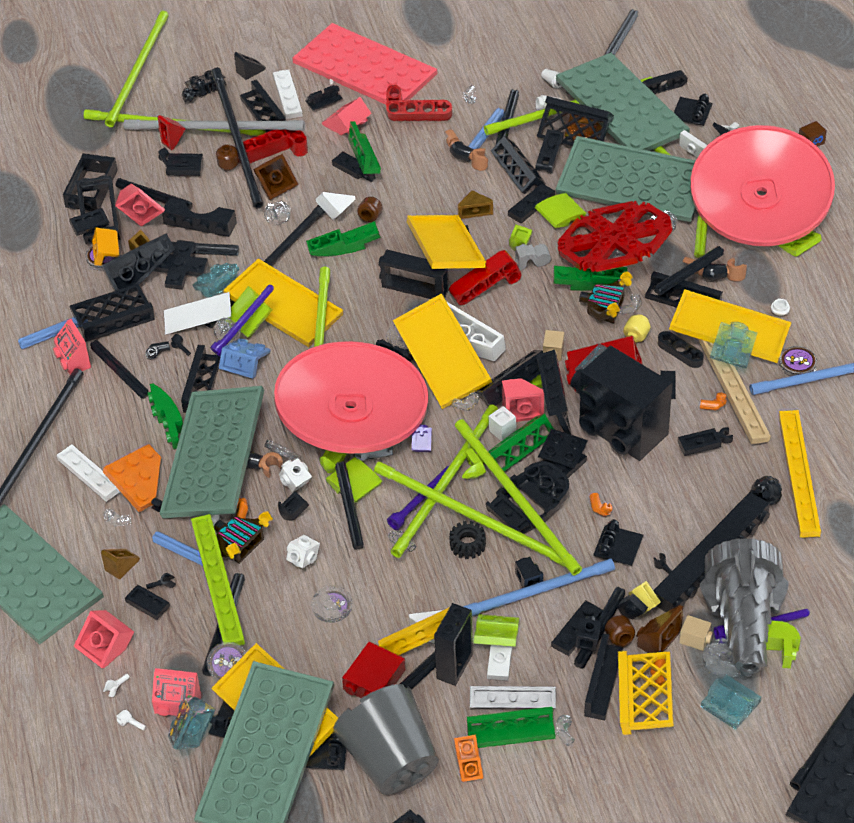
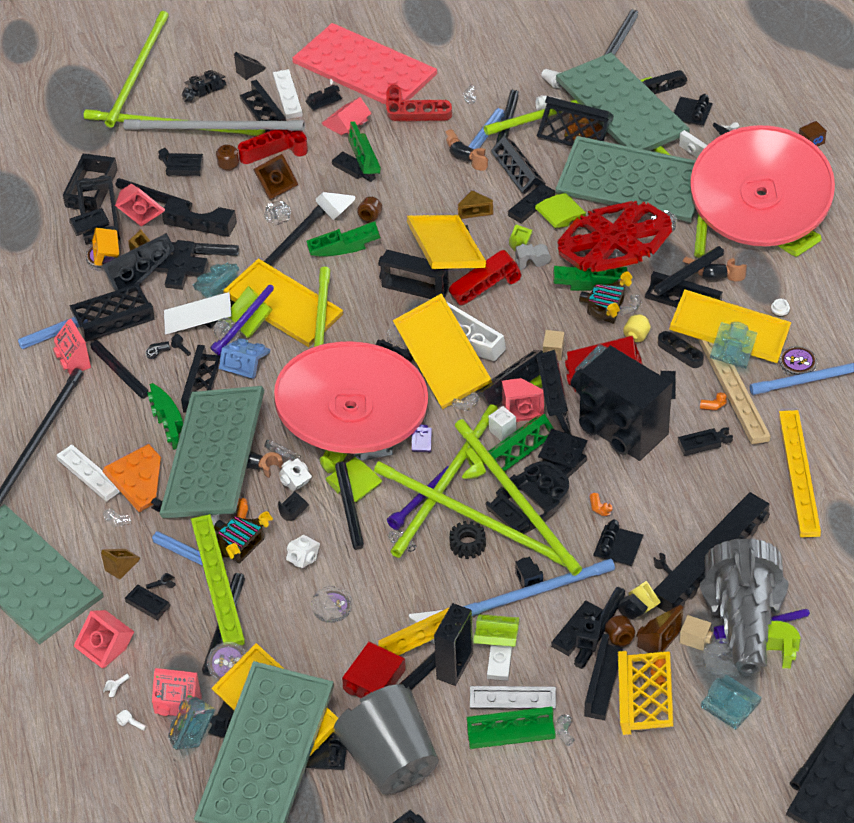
red slope [157,115,186,151] -> none
black piece [211,67,264,209] -> none
orange slope [454,735,483,782] -> none
black plate [535,129,564,173] -> none
black piece [750,475,782,506] -> none

